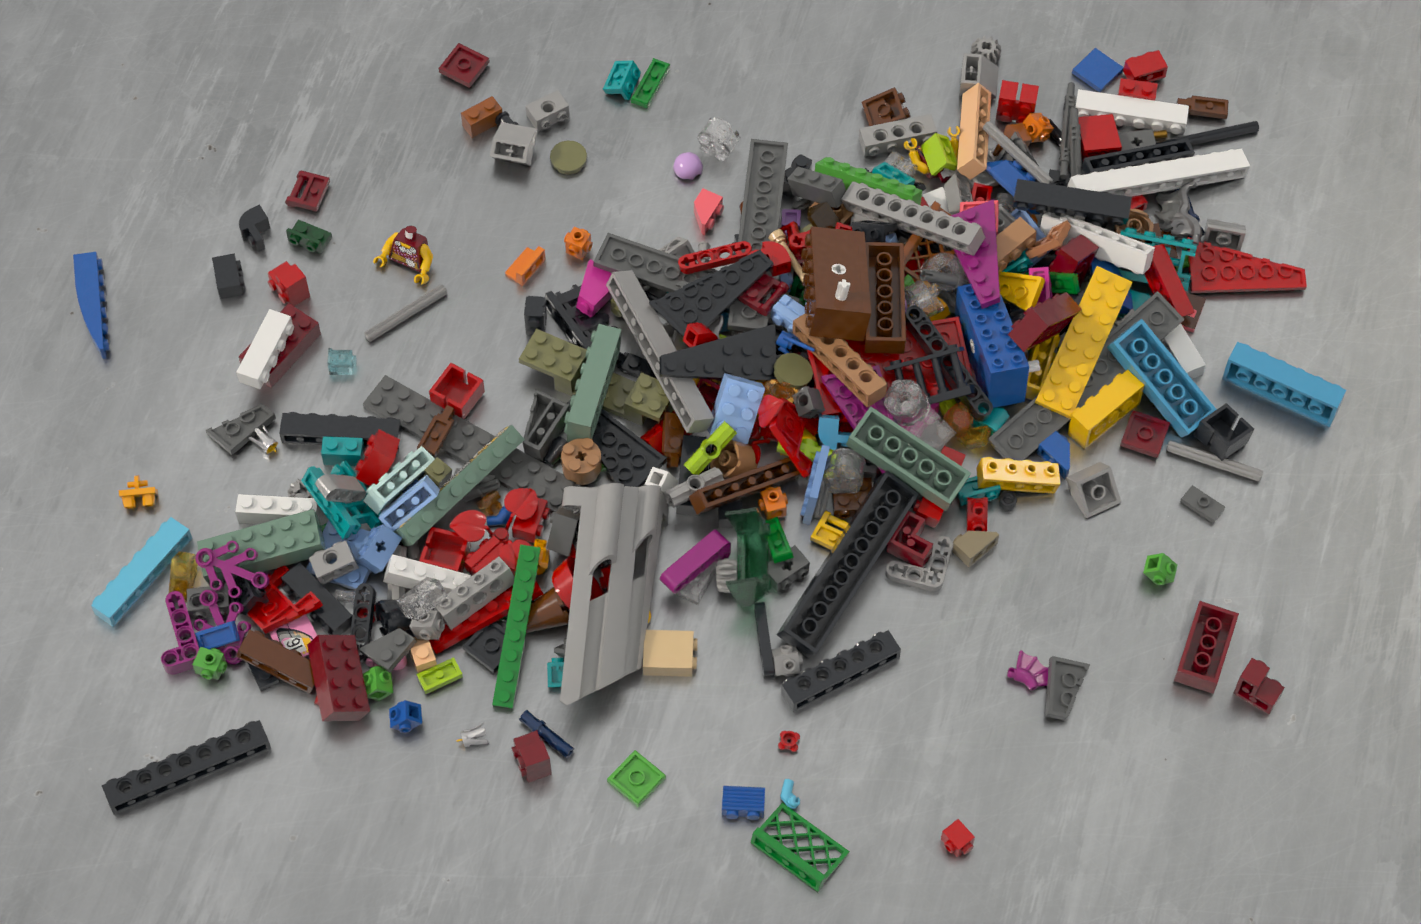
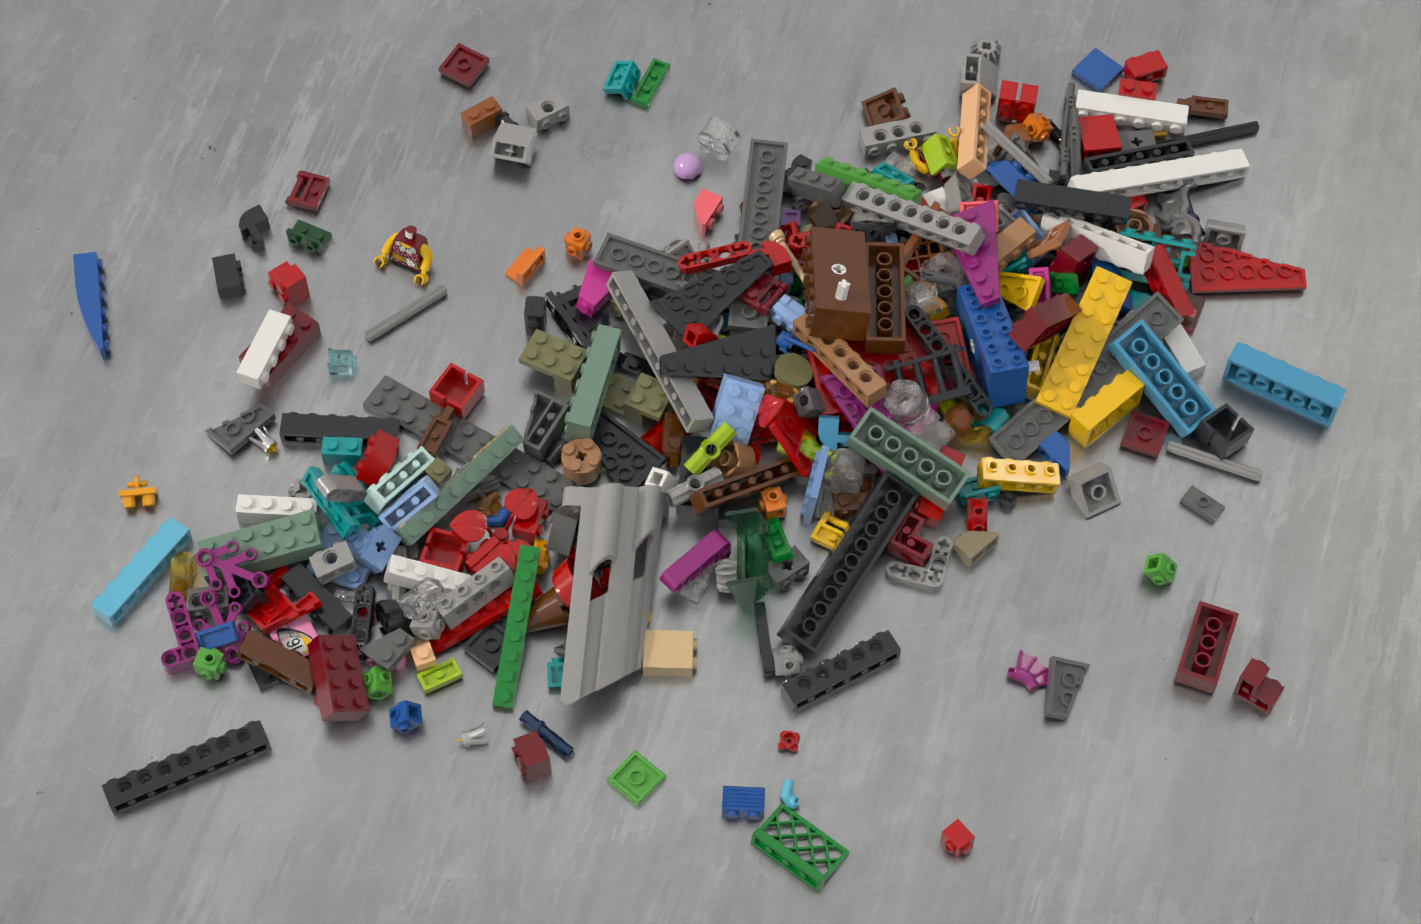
olive tile [550,140,587,175] -> none

